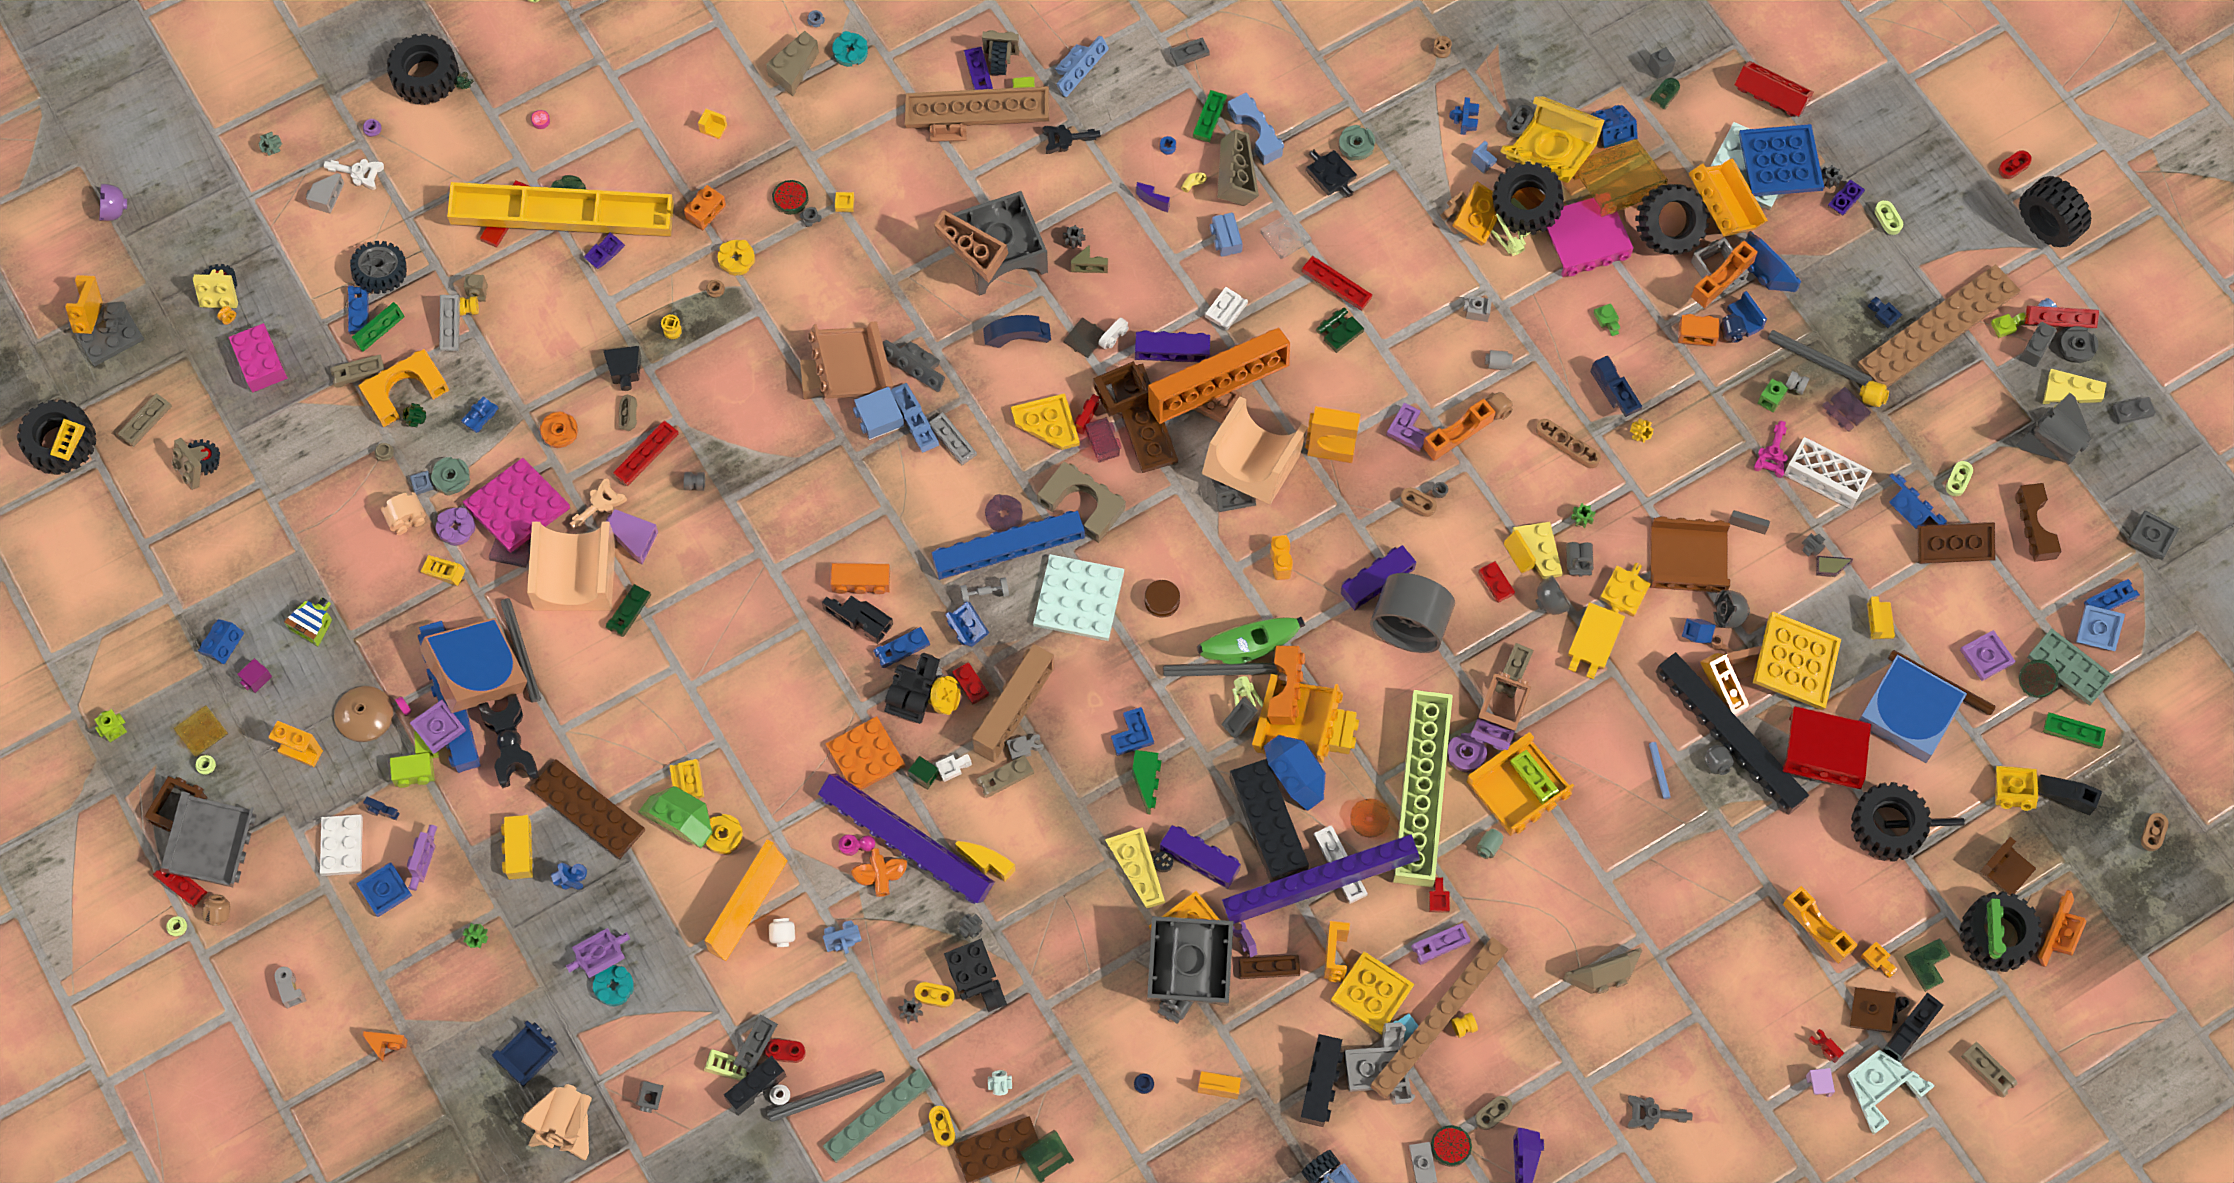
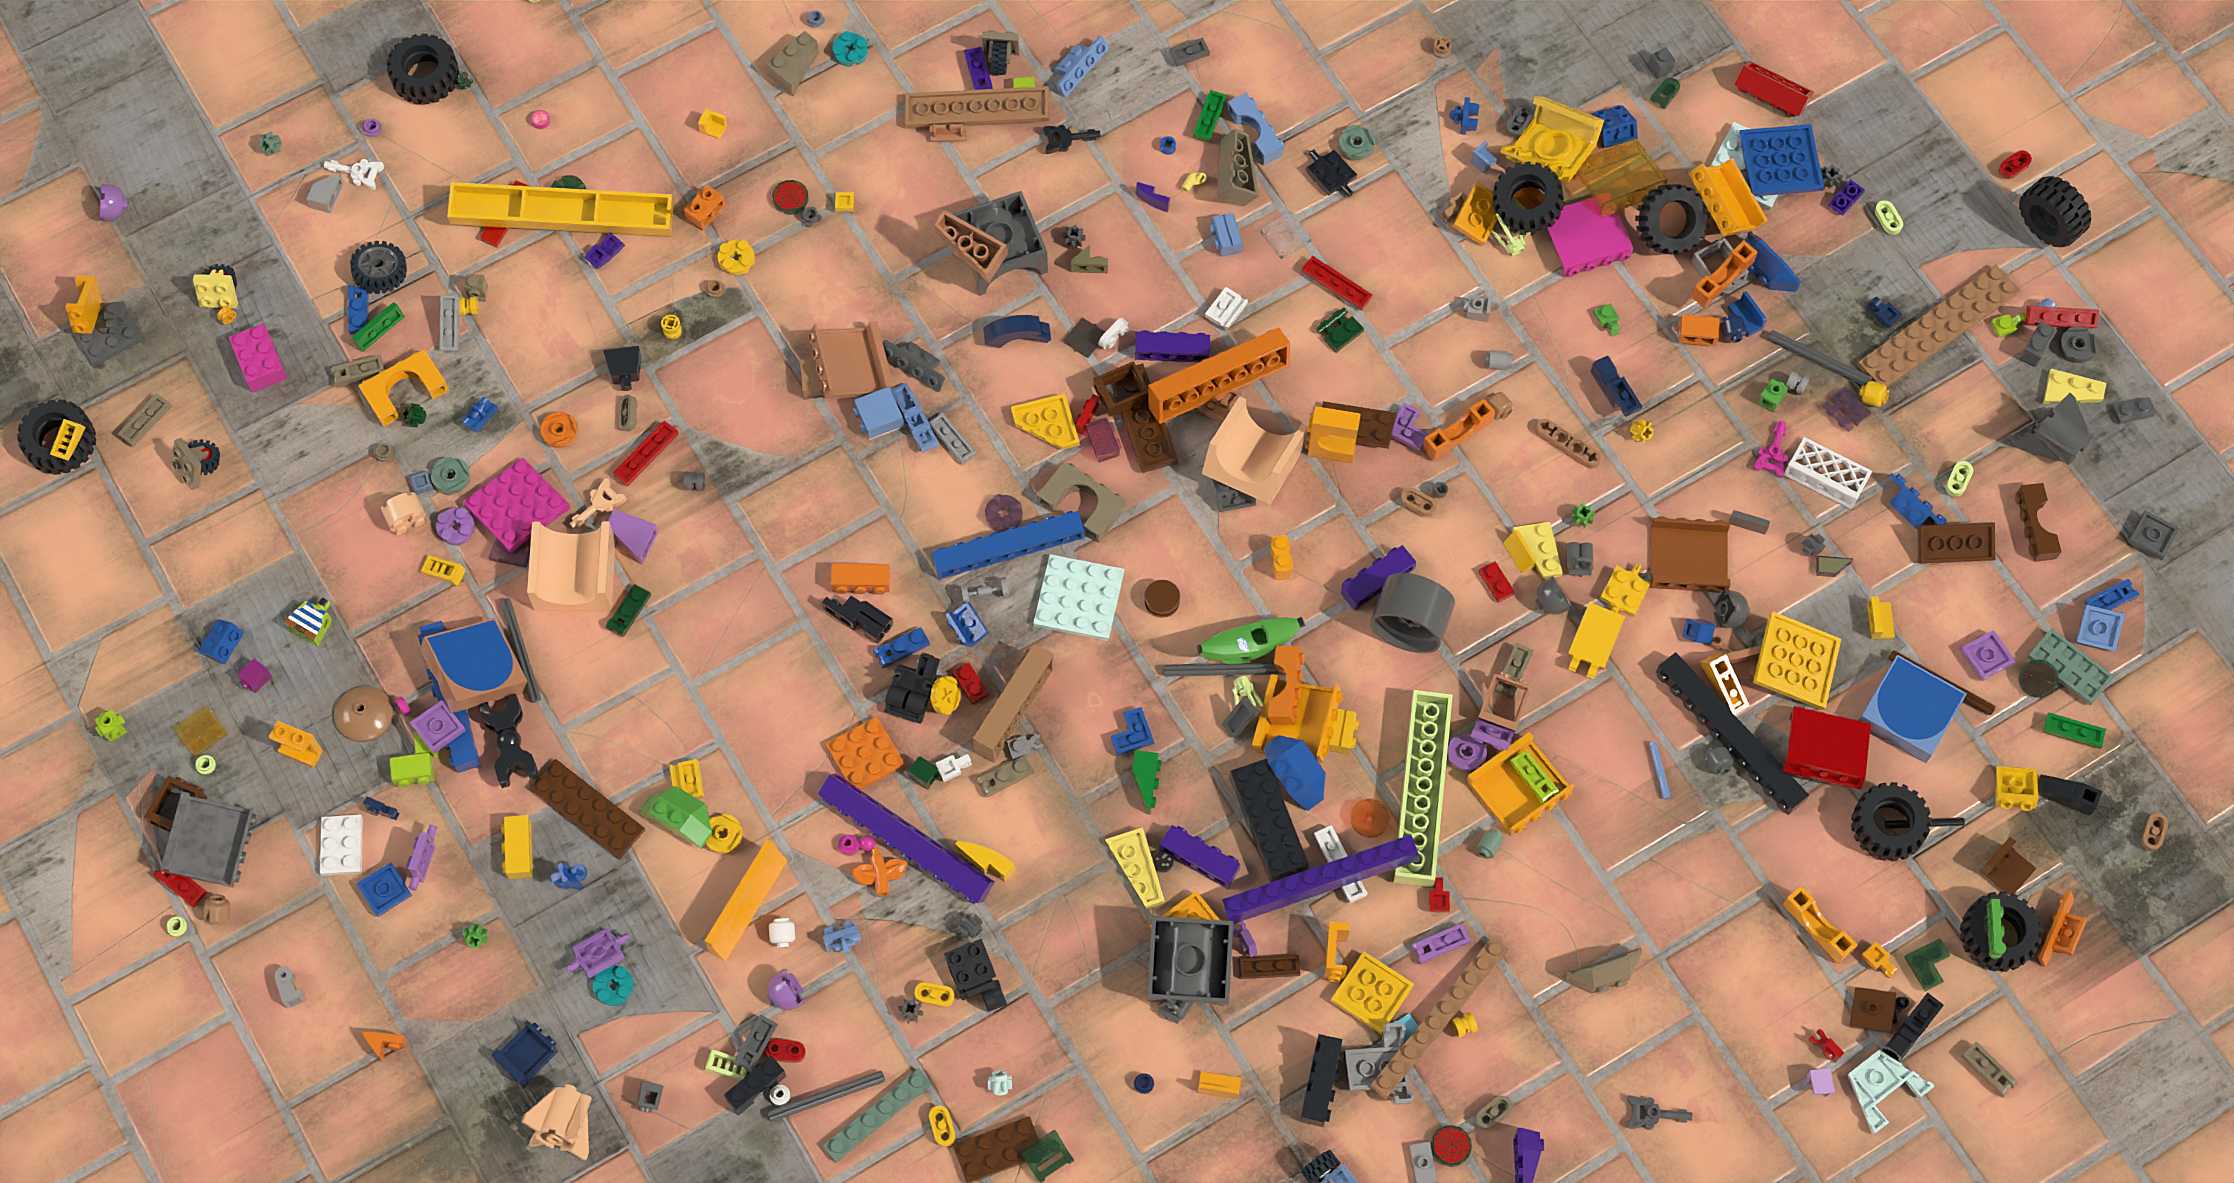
none -> medium lavender cylinder [767,969,806,1010]
none -> reddish brown plate [1322,401,1397,449]

